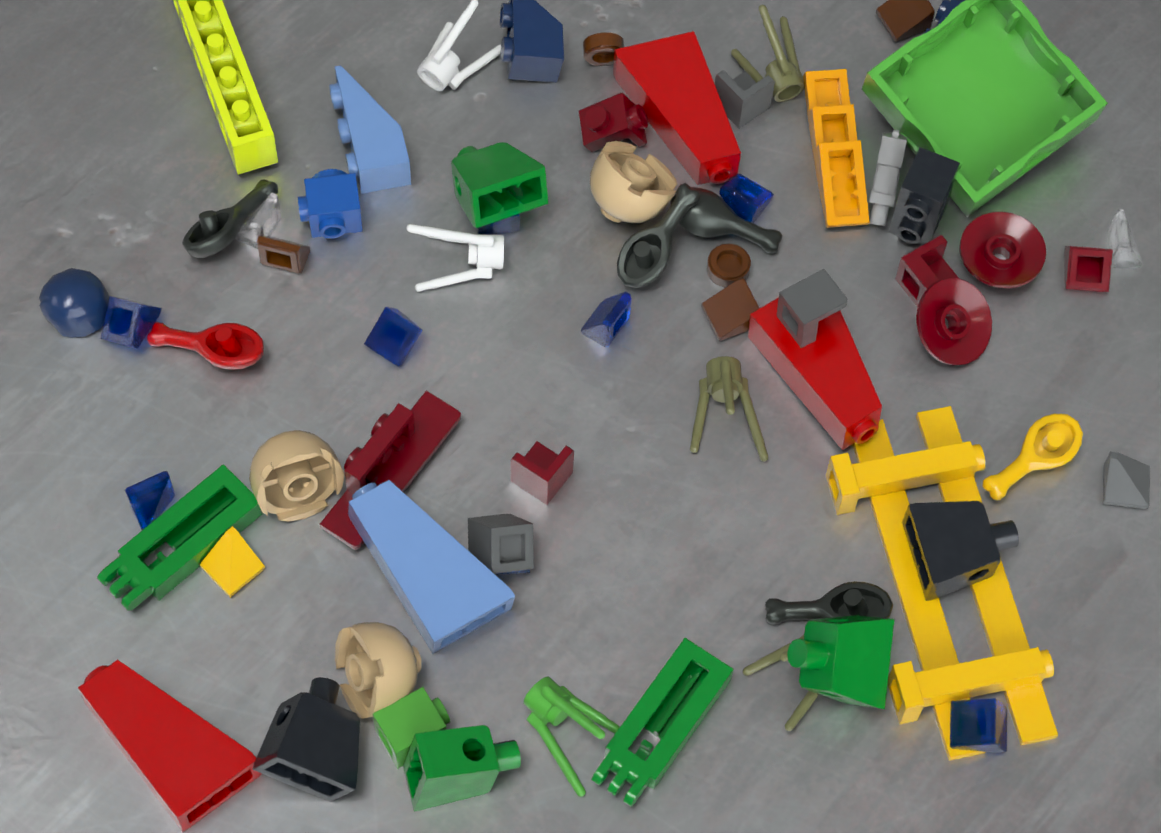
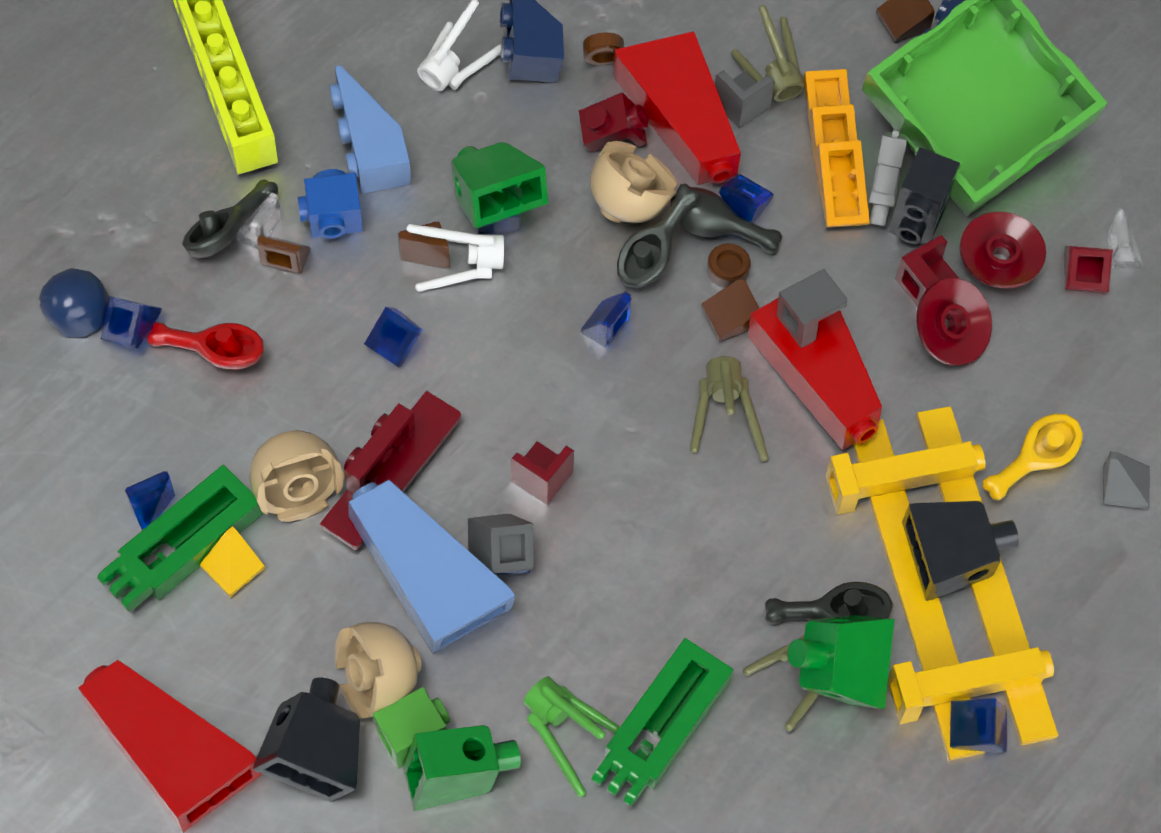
none -> reddish brown slope [398,221,450,268]

